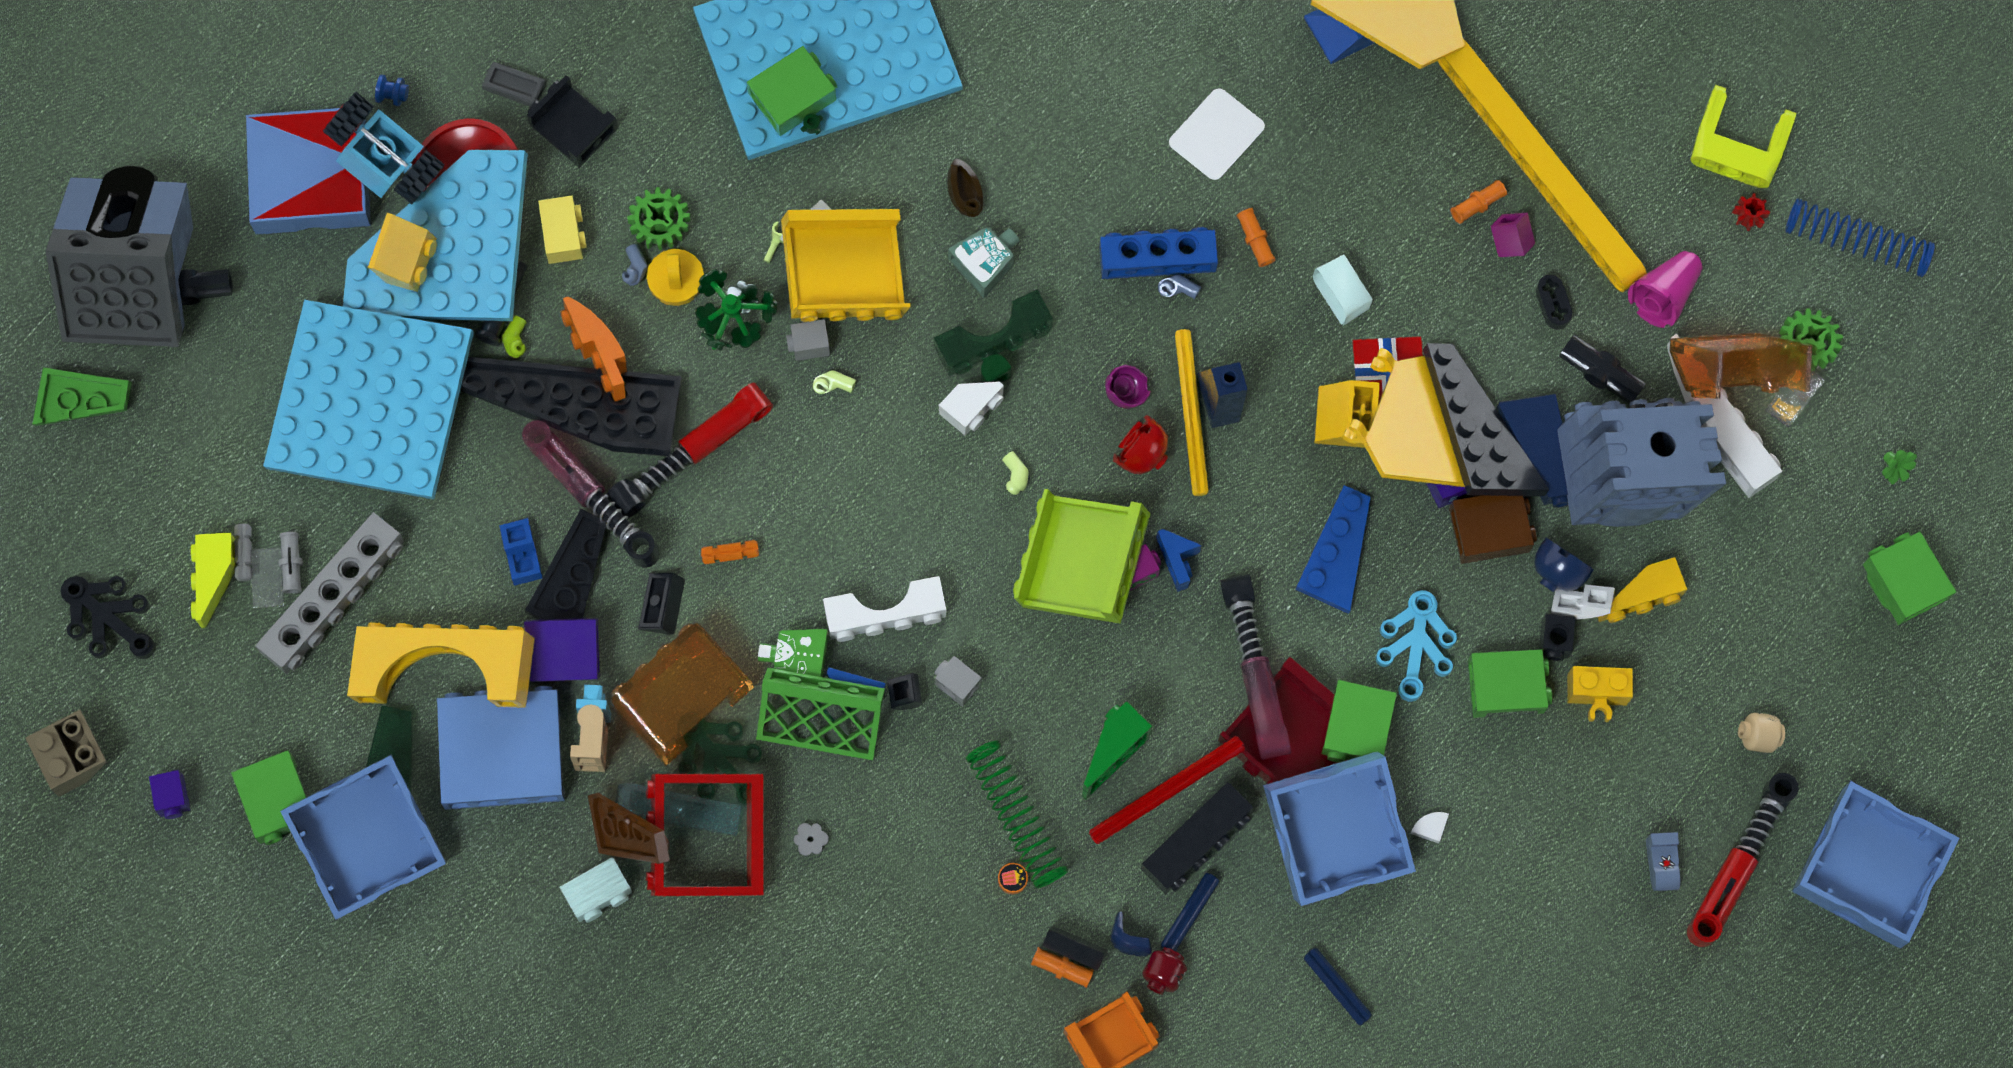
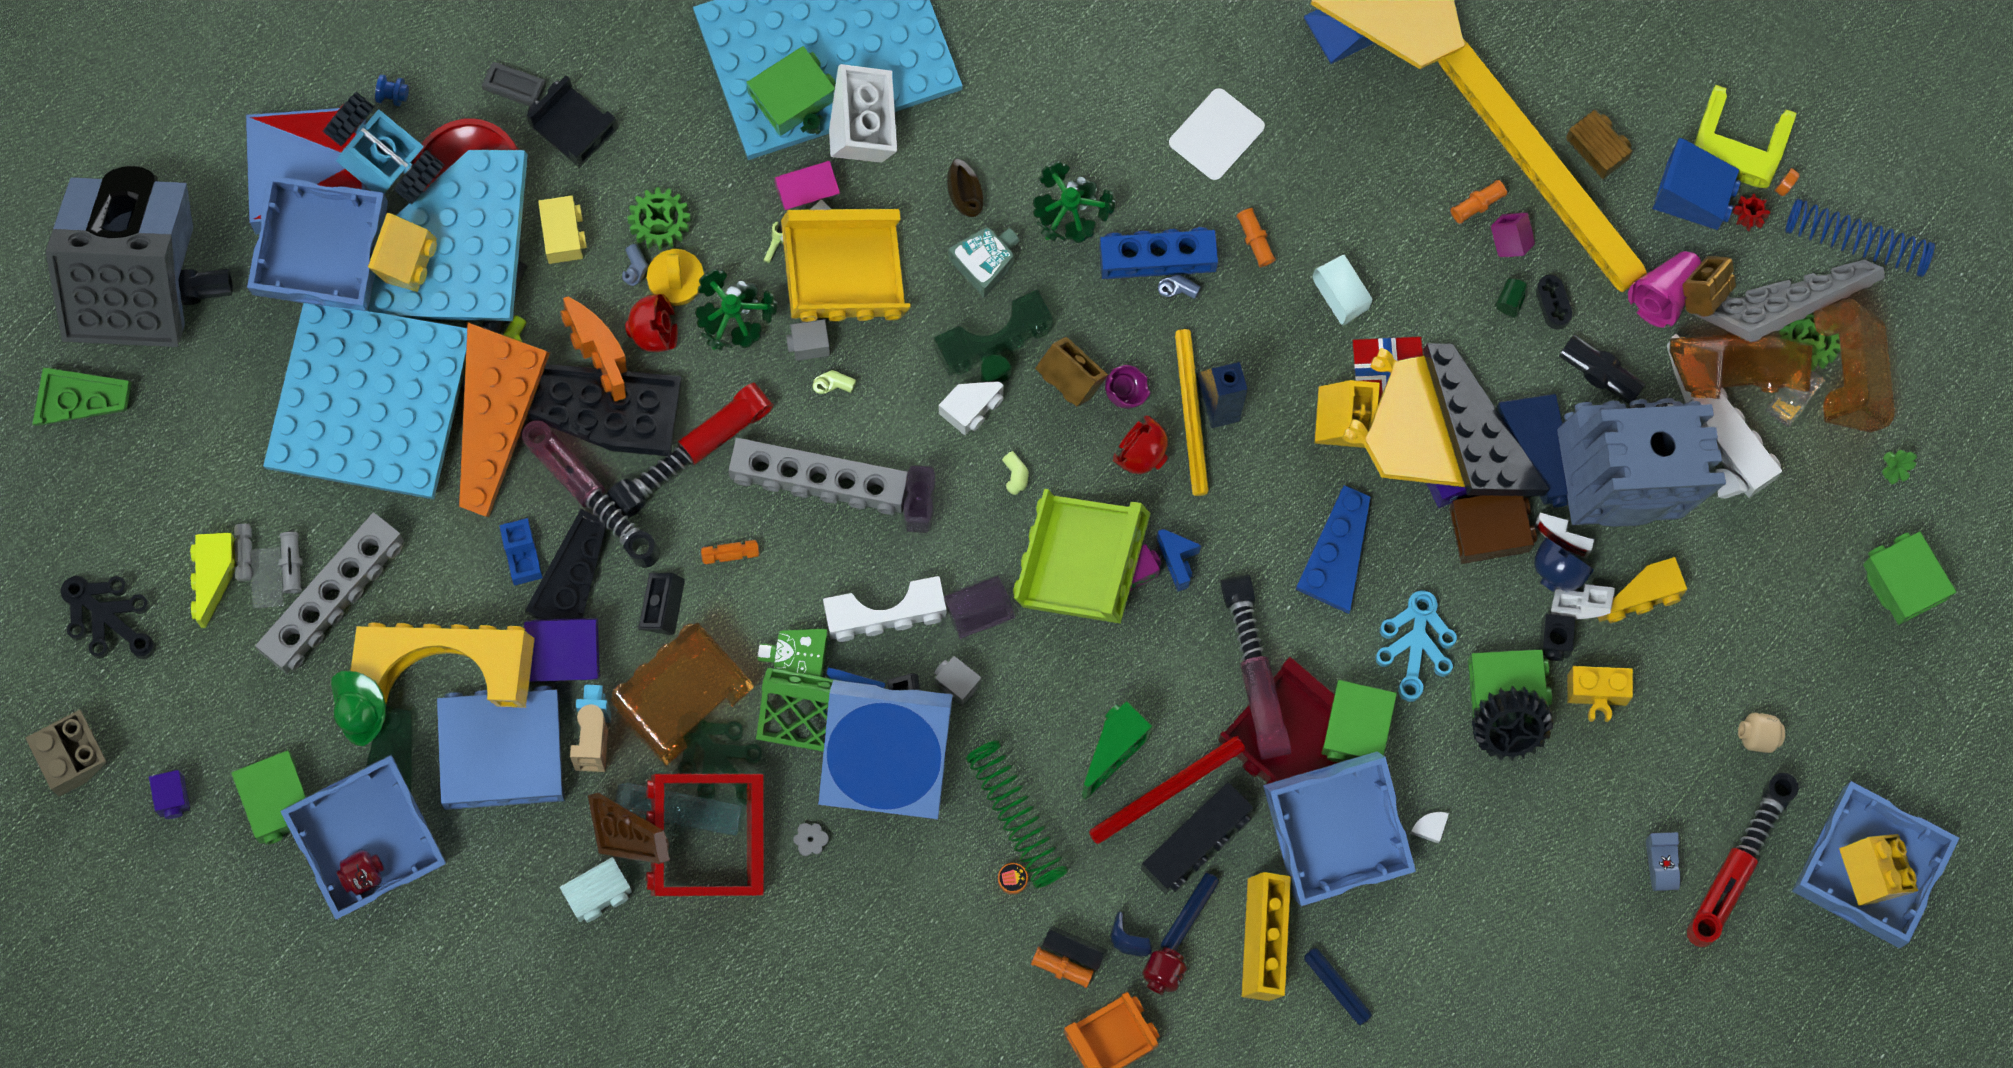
none -> medium blue tile [247,175,388,311]
none -> green hat [331,671,386,746]
none -> dark red head [337,850,385,895]
none -> orange wing [459,323,550,517]
none -> red cylinder [625,294,678,353]
none -> light grey brick [728,438,909,515]
none -> dark pink brick [774,161,840,210]
none -> blue tile [818,680,953,819]
none -> white slope [829,64,897,163]
none -> clear purple brick [904,466,935,533]
none -> clear purple brick [944,576,1015,639]
none -> dark green plant [1033,161,1115,243]
none -> pearl gold brick [1035,337,1108,407]
none -> yellow brick [1242,872,1291,1001]
none -> black gear [1471,685,1553,761]
none -> dark green brick [1495,278,1527,318]
none -> white slope [1534,513,1594,558]
none -> pearl gold brick [1566,110,1633,179]
none -> blue slope [1652,138,1741,230]
none -> pearl gold brick [1682,256,1736,317]
none -> light grey wing [1694,259,1885,342]
none -> white tile [1716,468,1747,499]
none -> orange tile [1774,168,1800,196]
none -> clear orange windscreen [1813,299,1895,433]
none -> yellow slope [1839,834,1918,906]

